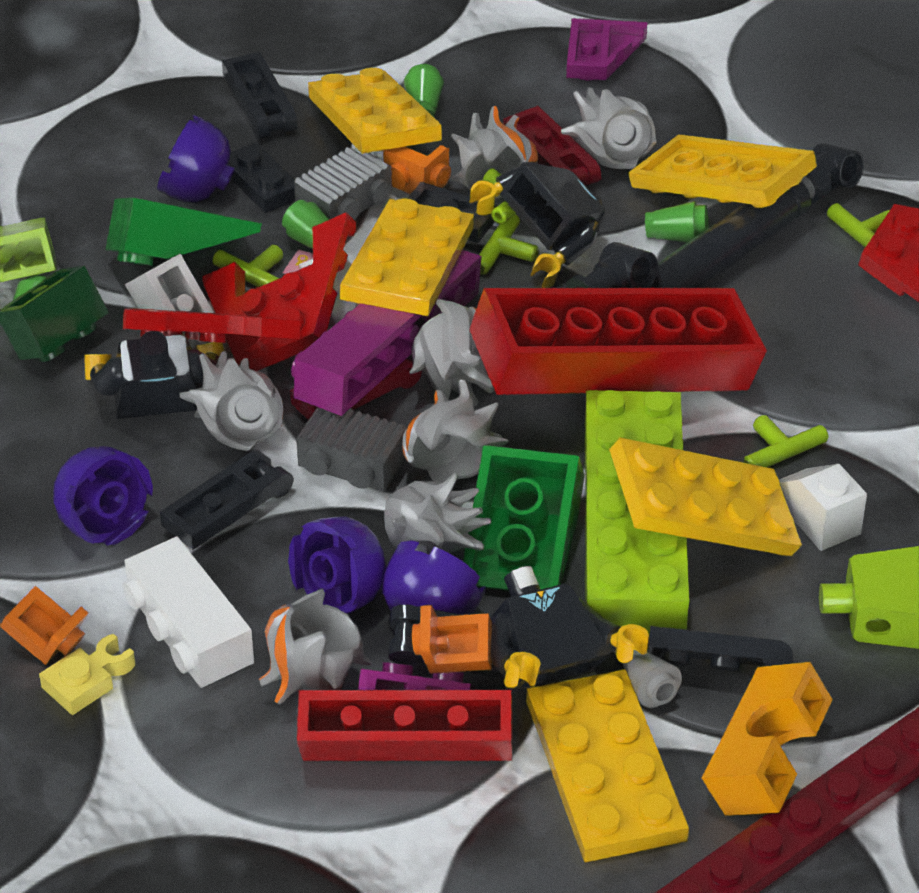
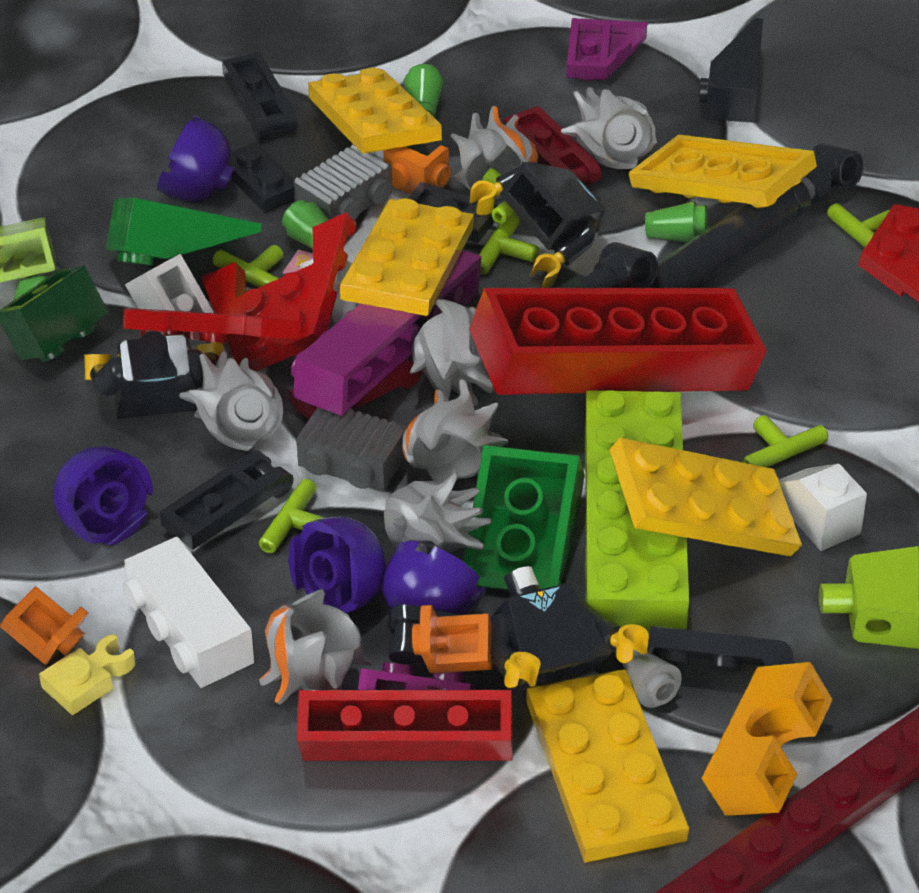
none -> lime piece [259,479,325,553]
none -> black slope [699,18,763,123]

